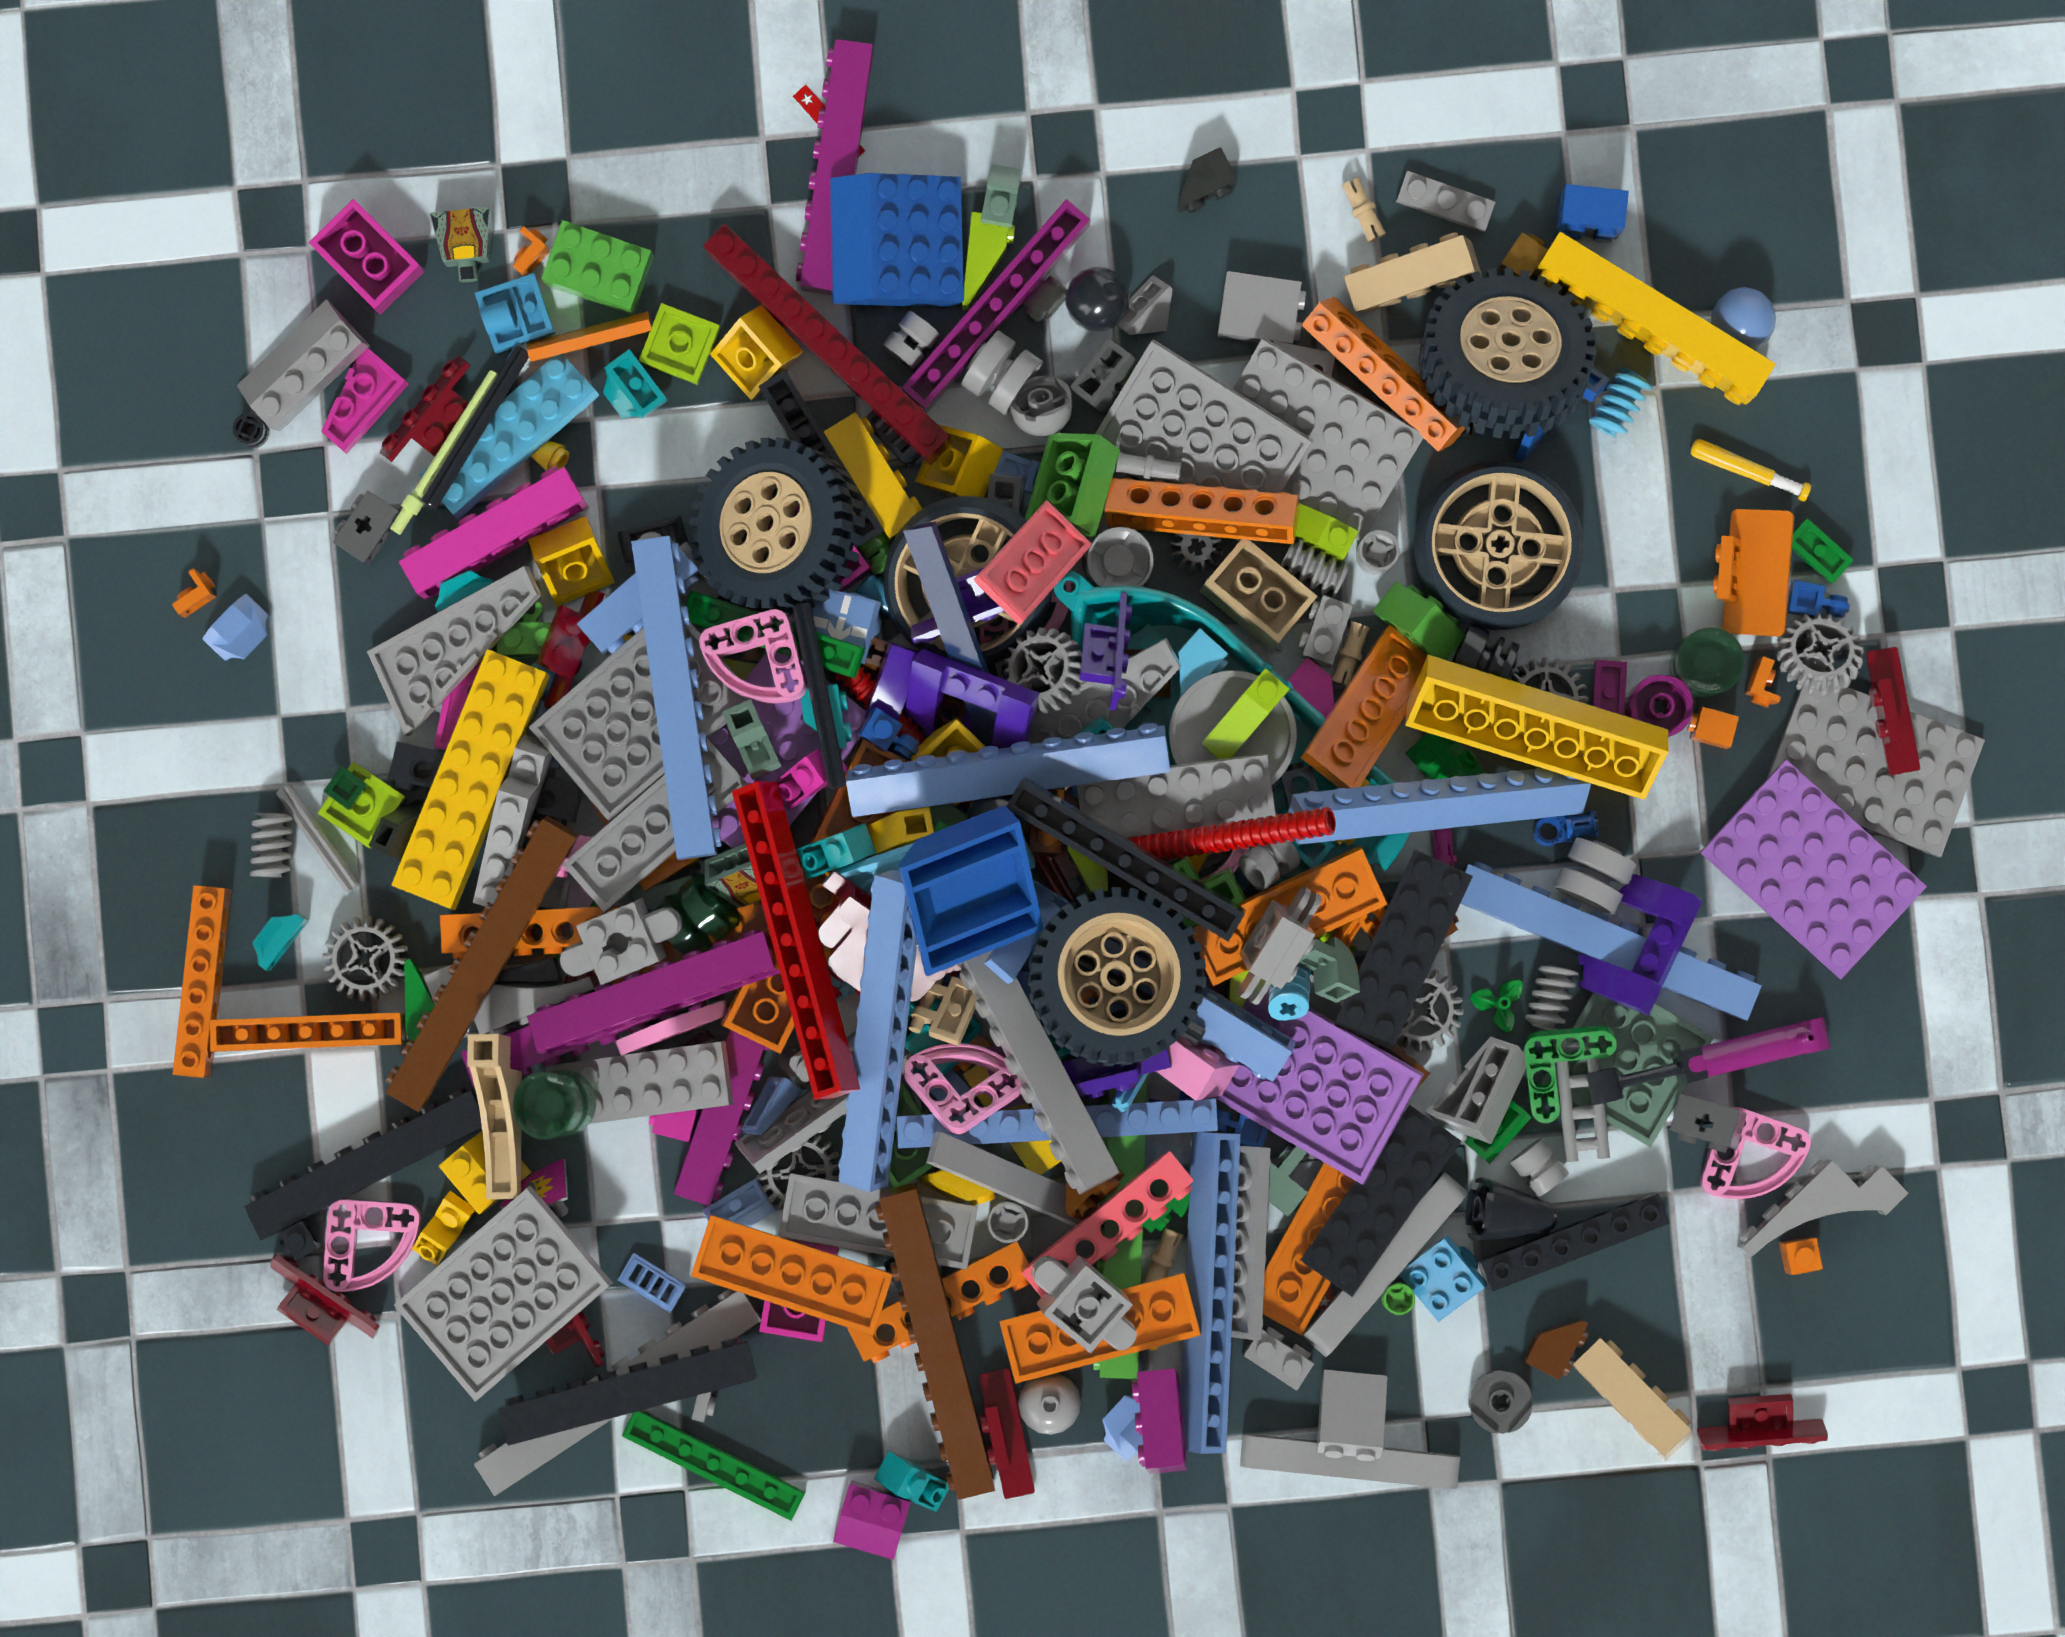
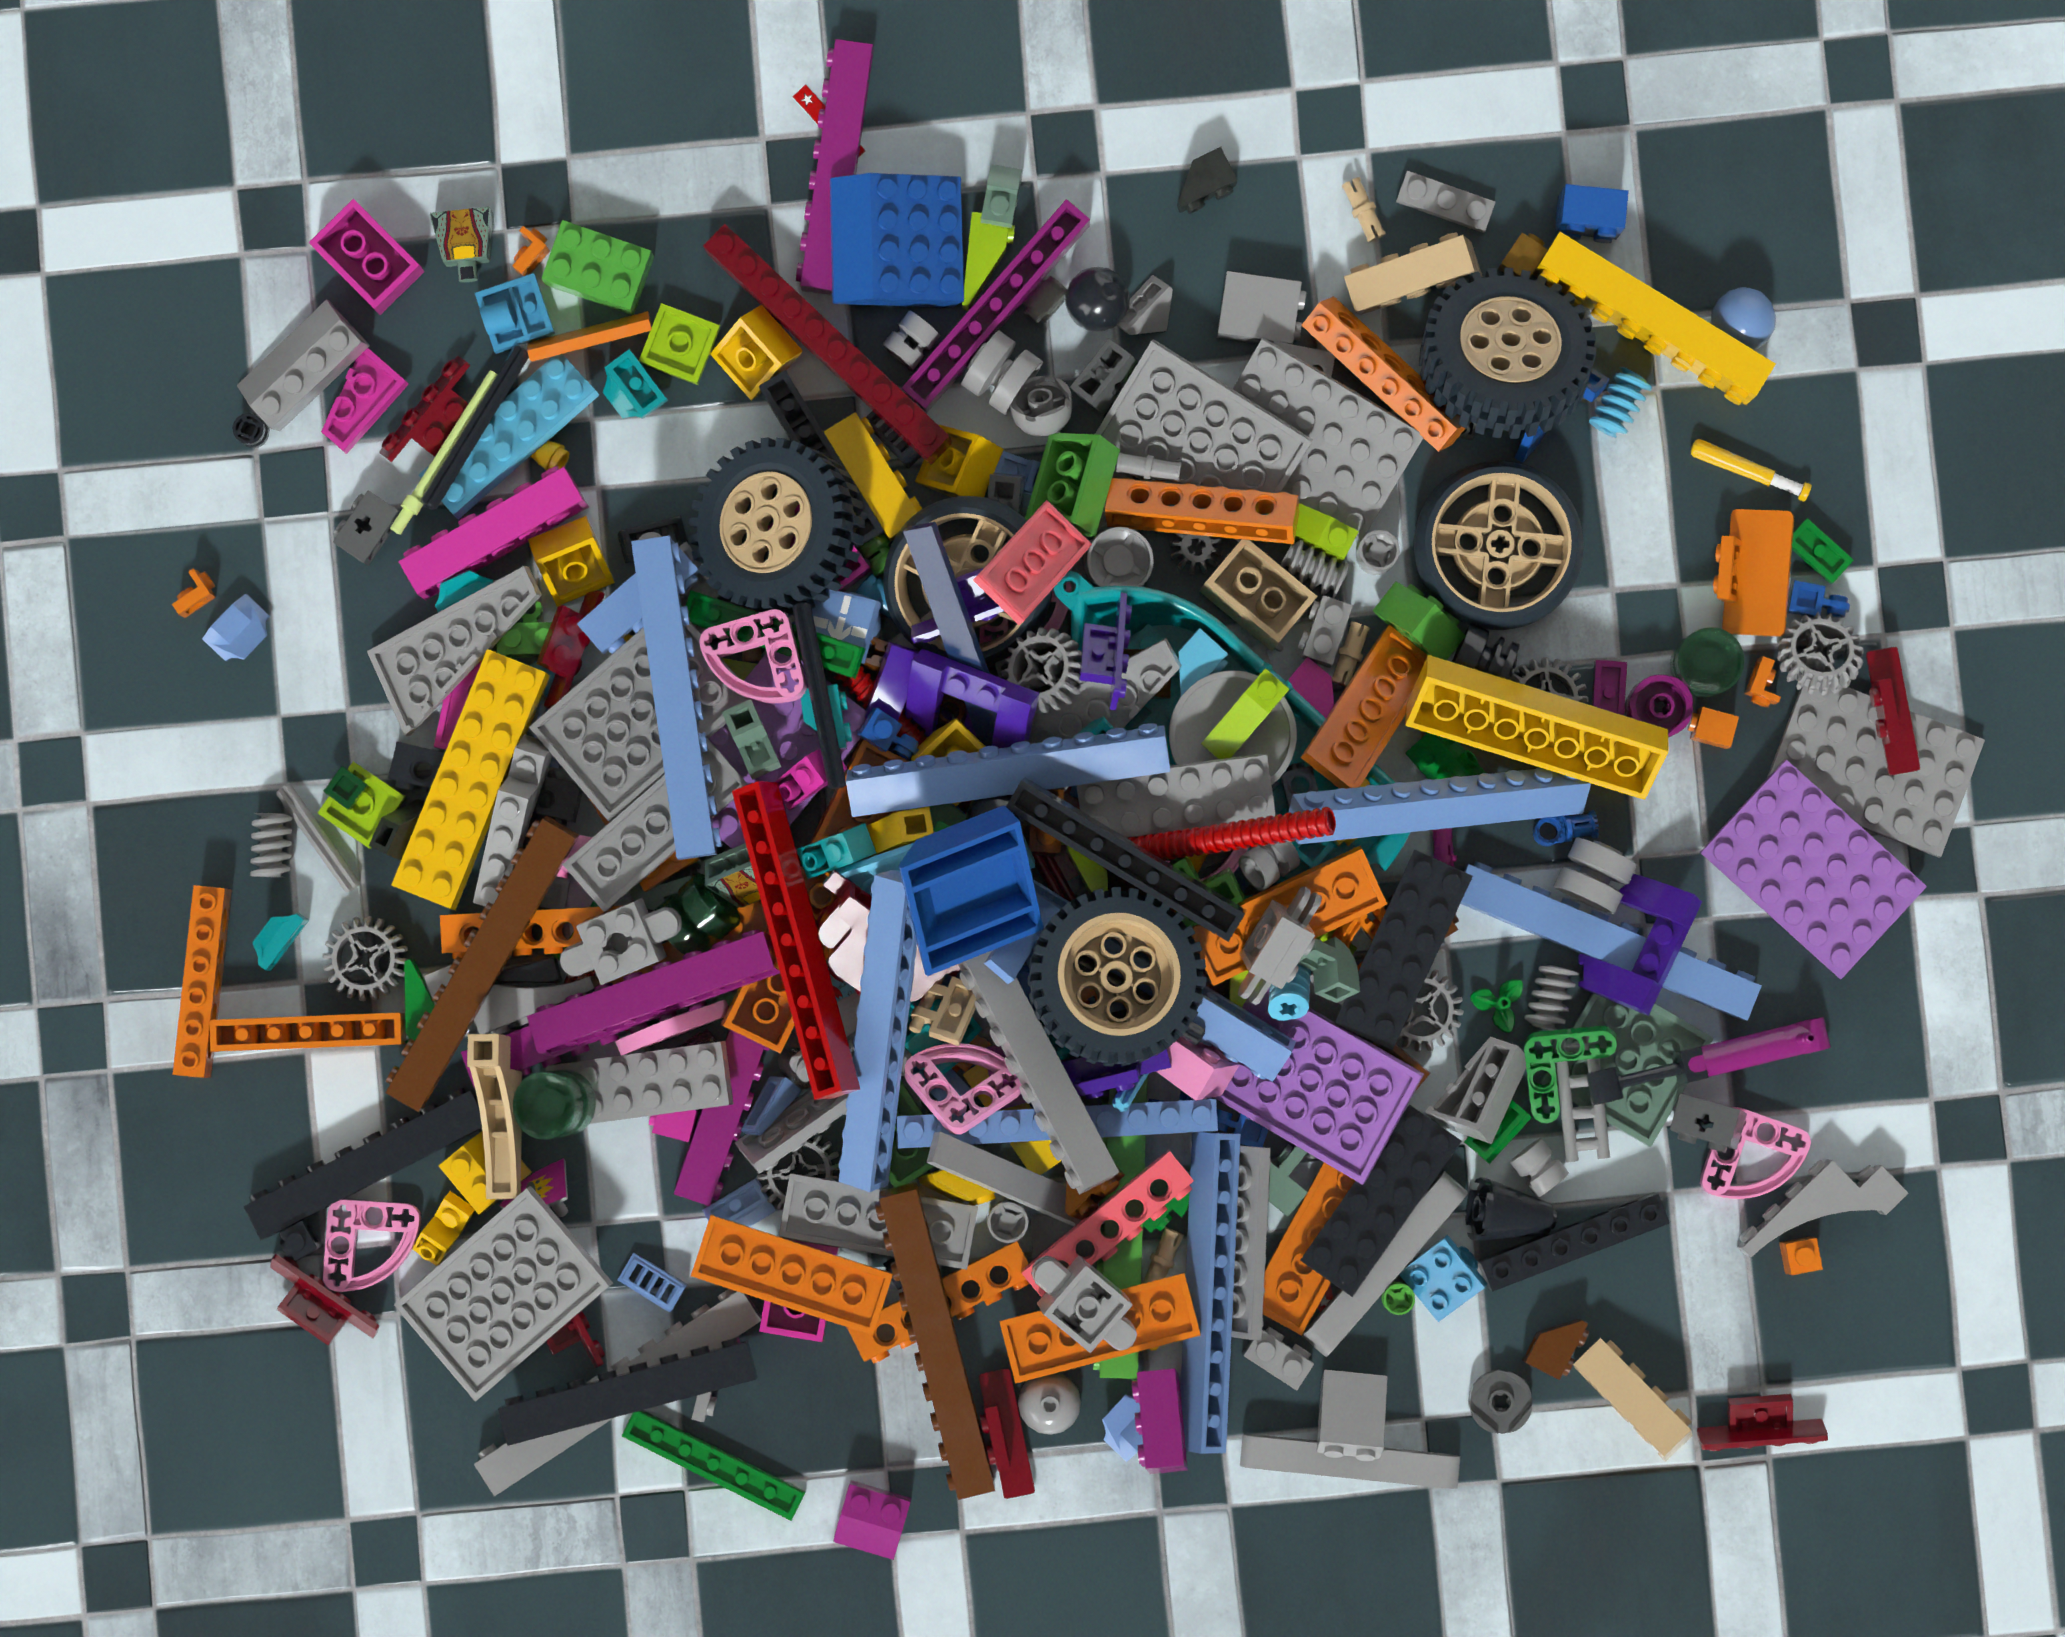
teal slope [873,1451,949,1512] -> none

